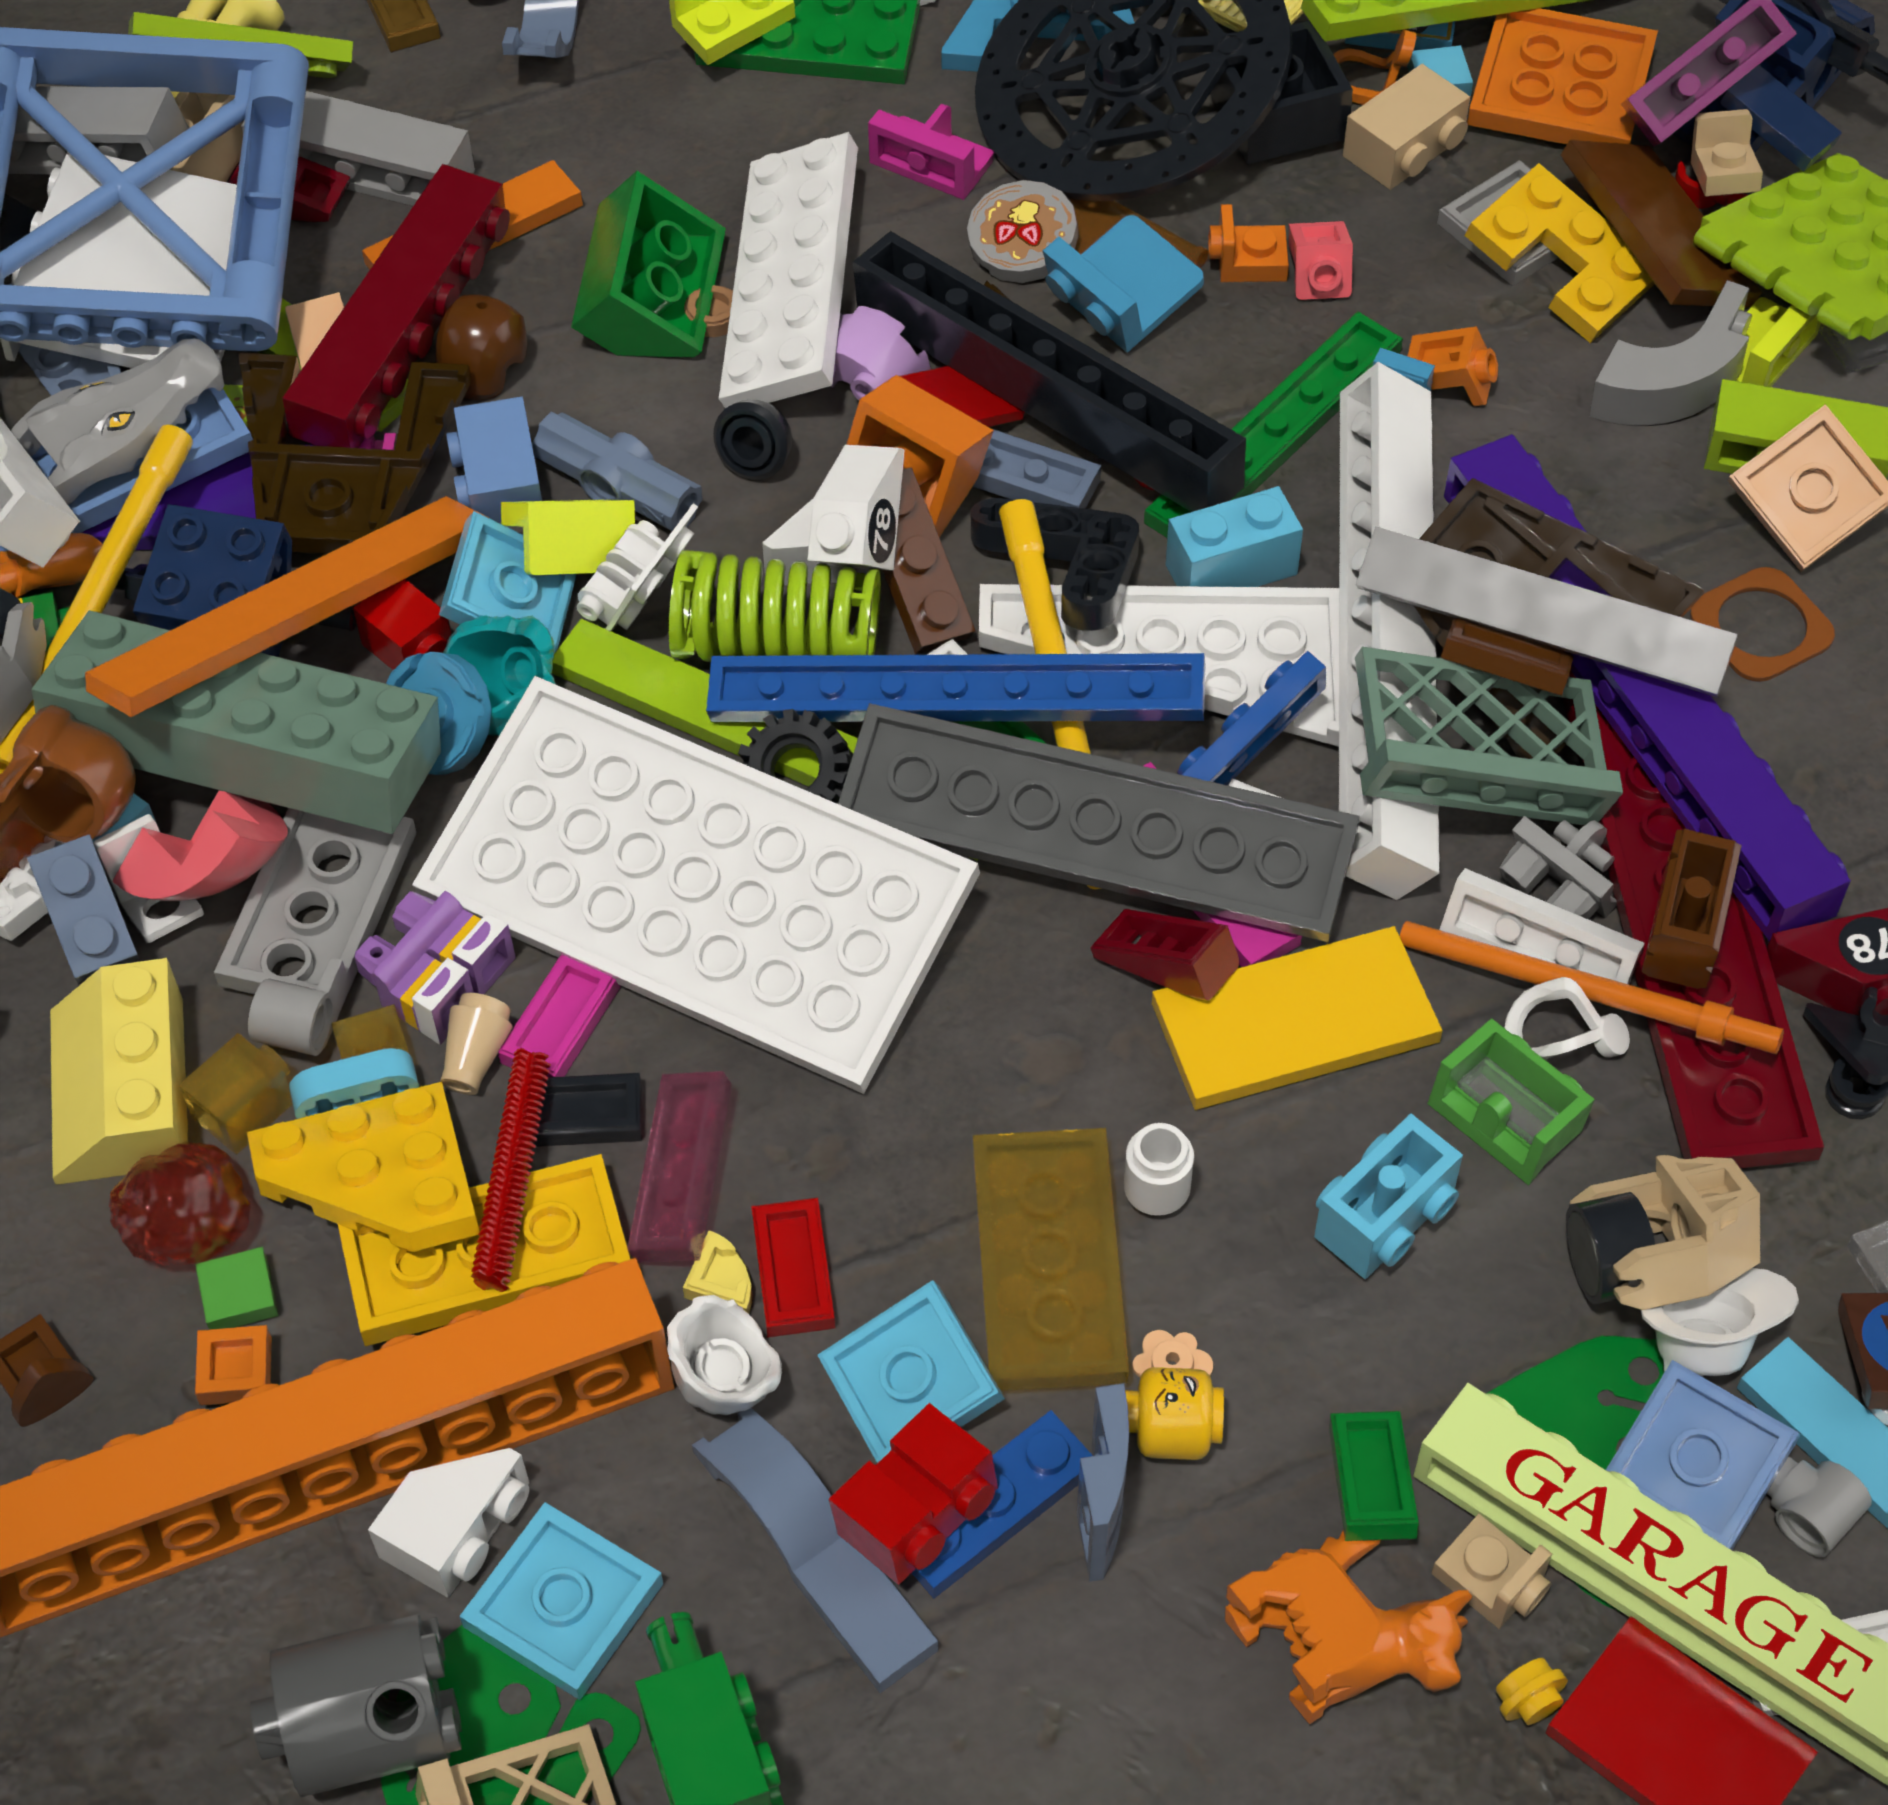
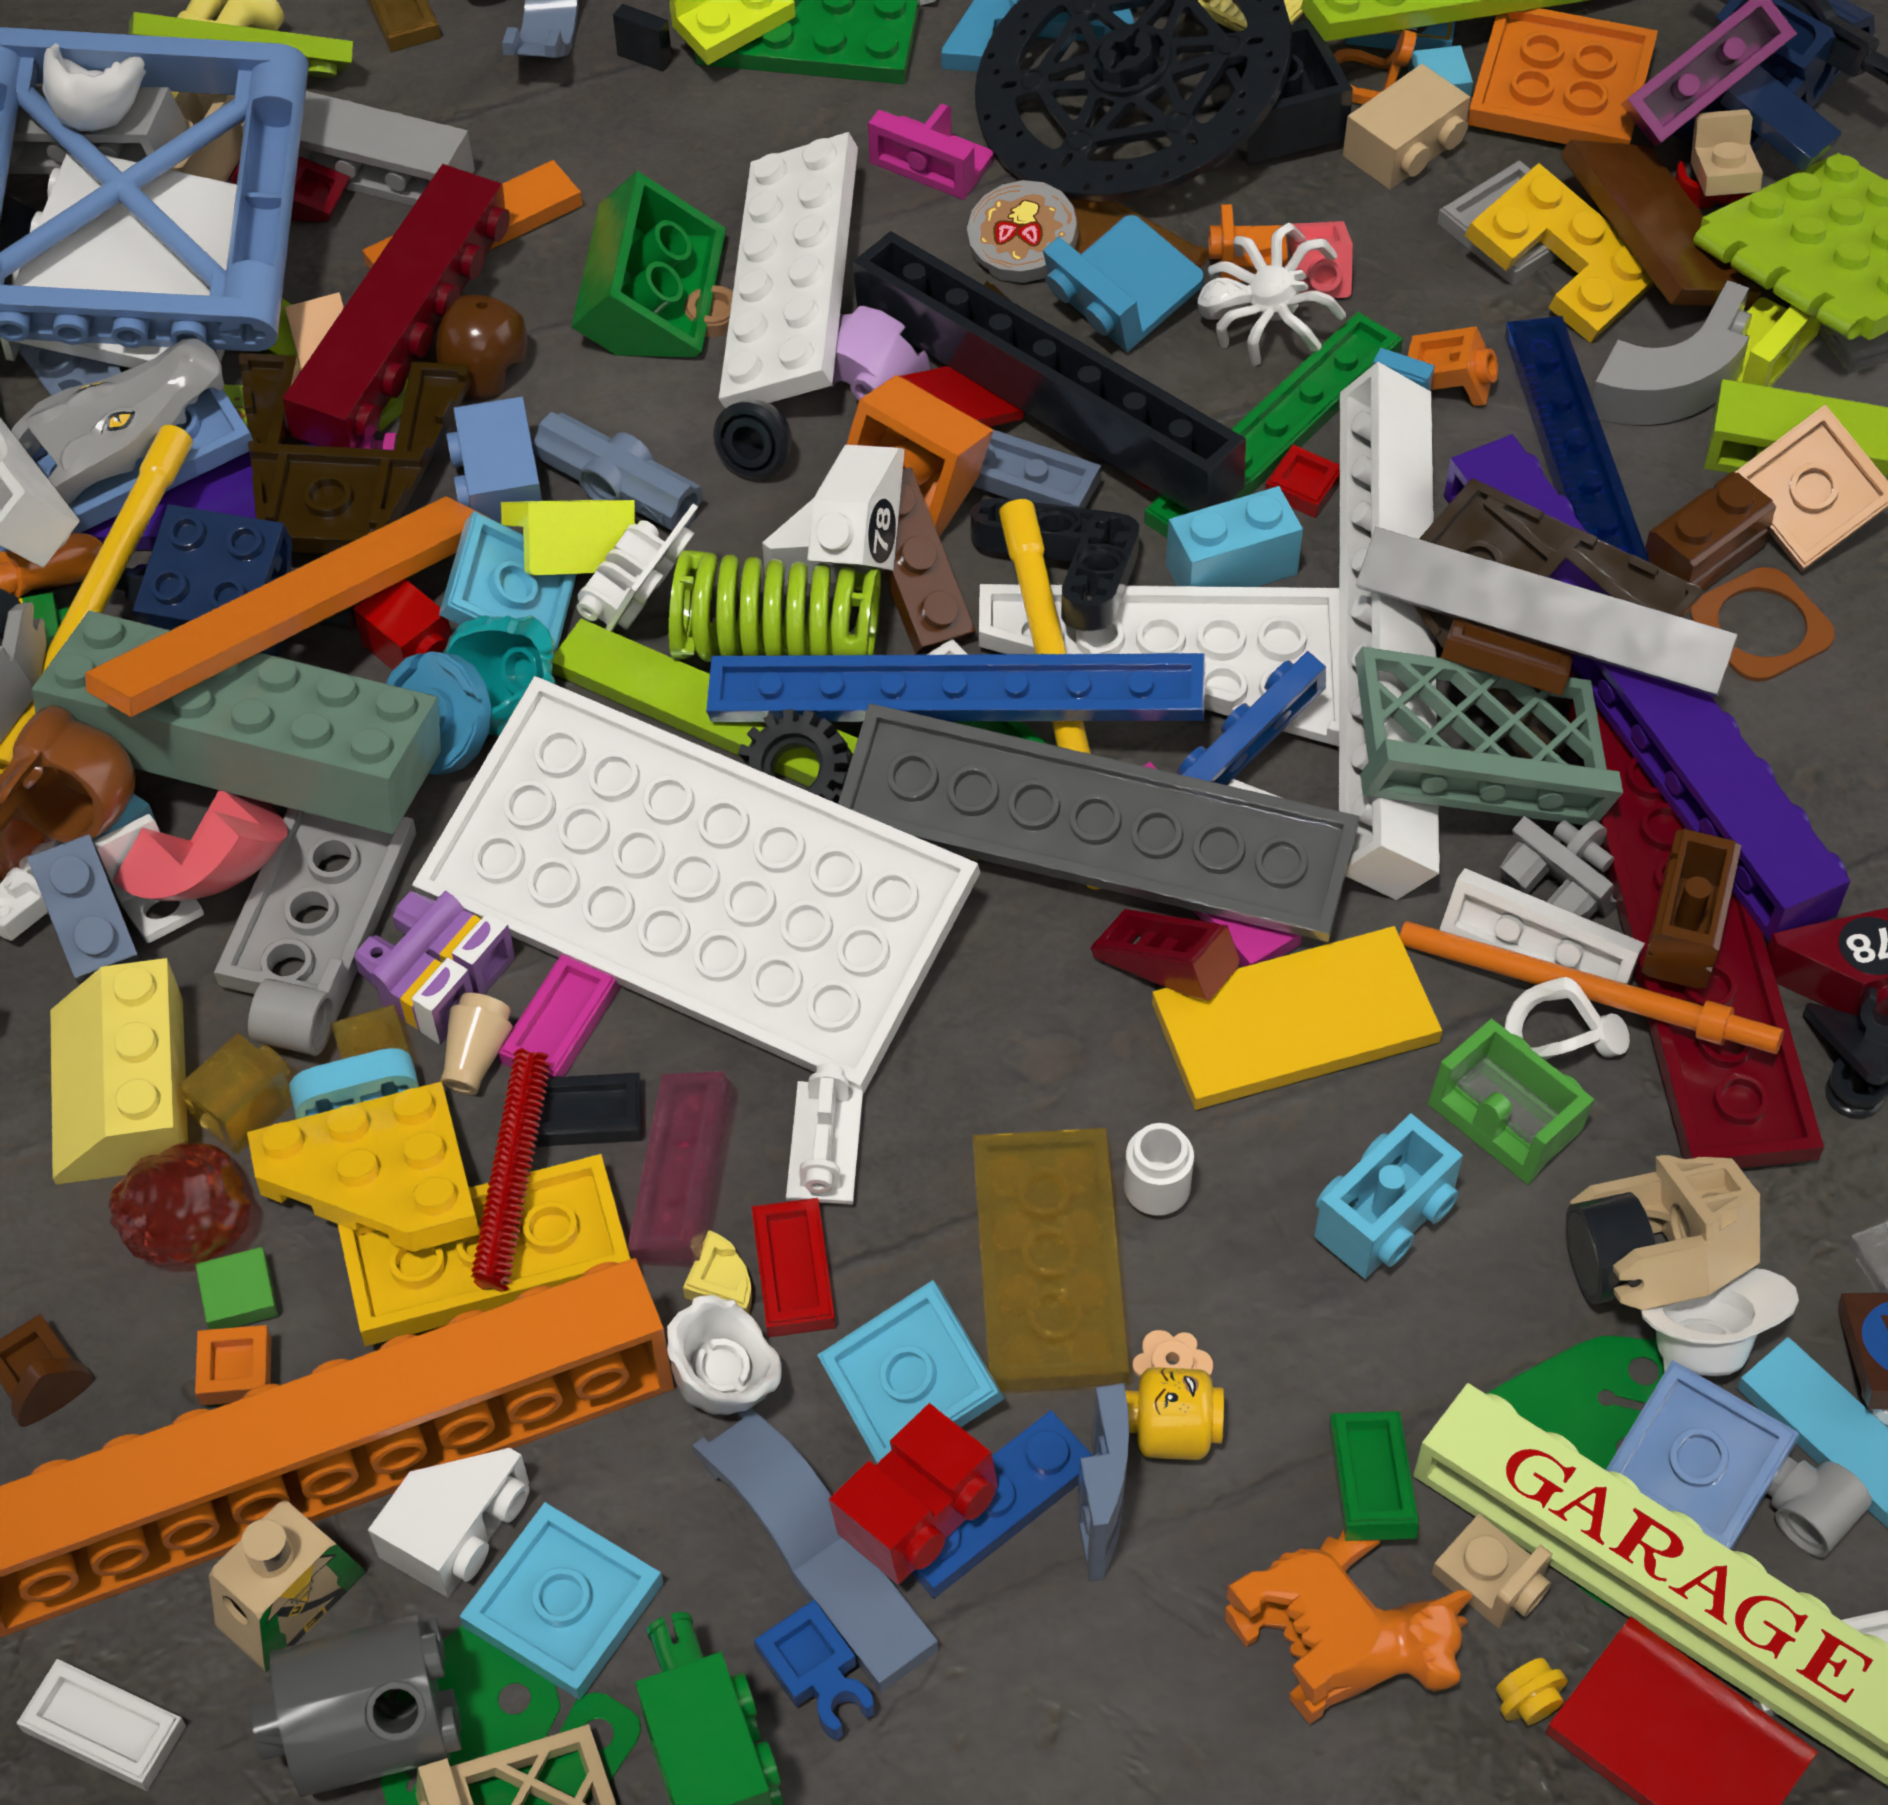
none -> white tile [17,1659,186,1791]
none -> white hair [42,43,147,132]
none -> tan torso [209,1500,365,1673]
none -> black tile [613,4,672,72]
none -> blue plate [754,1600,874,1740]
none -> white hinge [786,1063,863,1204]
none -> white animal [1198,223,1346,366]
none -> red tile [1265,444,1340,518]
none -> clear blue tile [1505,316,1650,562]
none -> reddish brown brick [1642,472,1776,590]

